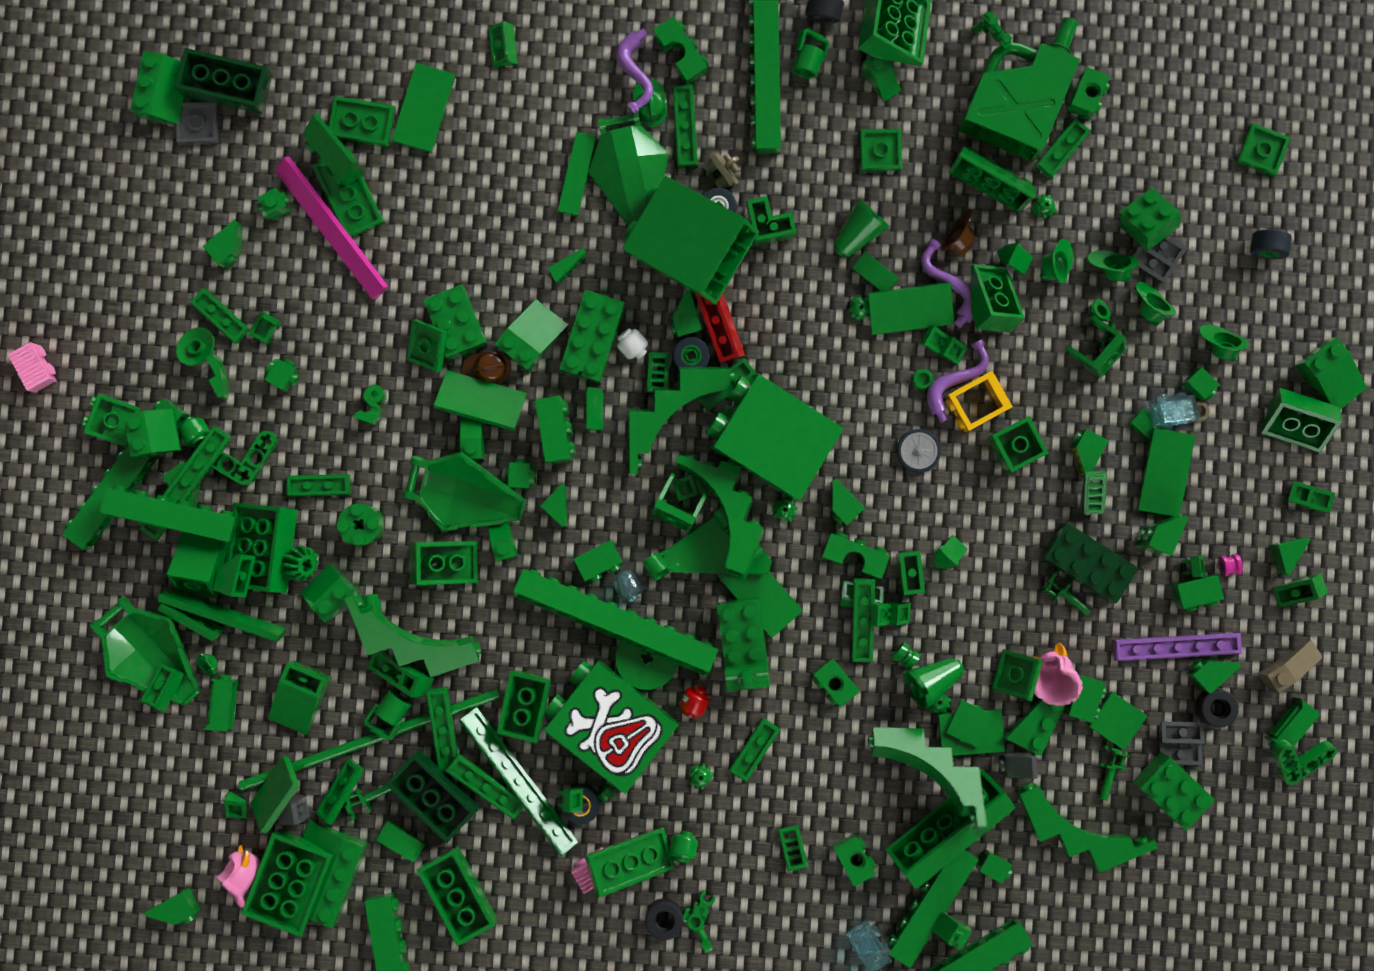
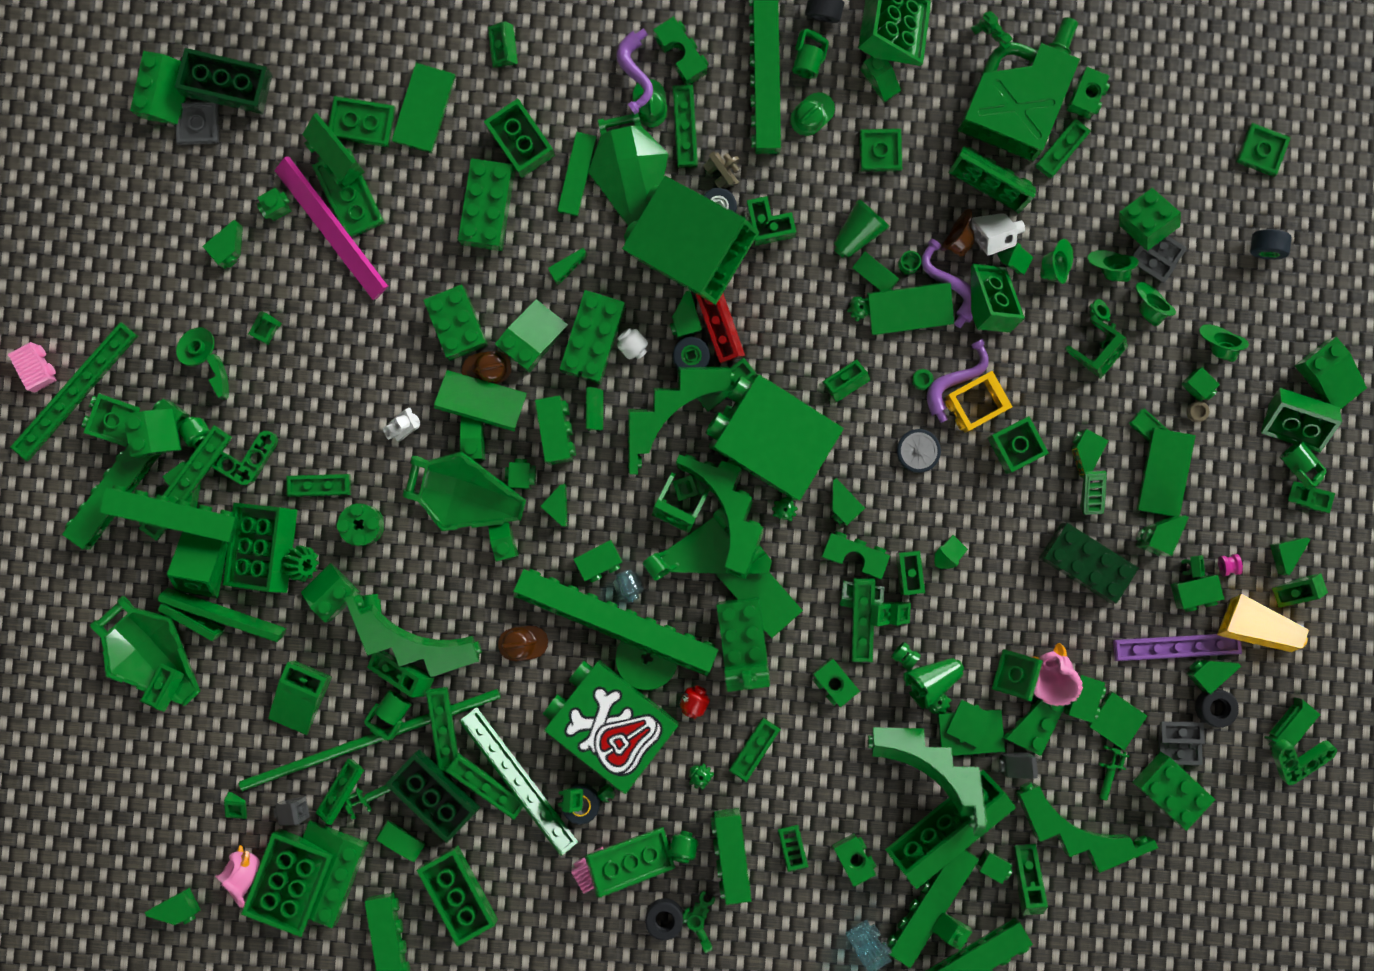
green tile [190,287,250,345] -> none
green animal [196,653,218,676] -> none
green window [203,674,238,732] -> none
green slope [213,554,256,597] -> none
green tile [251,756,300,833] -> none
green brick [264,358,301,393] -> none
green leg [353,385,387,426] -> none
green tile [406,319,448,372] -> none
green slope [409,541,478,585] -> none
green slope [497,670,551,743] -> none
green slope [647,352,670,394] -> none
green slope [920,325,968,365] -> none
green animal [1032,194,1057,219] -> none
green piece [1042,569,1092,616] -> none
clear light blue brick [1148,392,1200,428] -> none
dark tan slope [1258,640,1323,693] -> none
none -> green tile [10,322,138,461]
none -> white hips [383,408,420,442]
none -> green brick [458,158,515,251]
none -> green brick [484,98,555,179]
none -> reddish brown piece [498,626,548,661]
none -> green brick [711,808,752,905]
none -> green piece [790,92,835,136]
none -> green slope [822,359,870,402]
none -> green wheel [898,251,921,275]
none -> white torso [972,214,1025,256]
none -> green slope [1014,844,1048,916]
none -> slope [1217,594,1309,652]
none -> green piece [1280,441,1327,489]

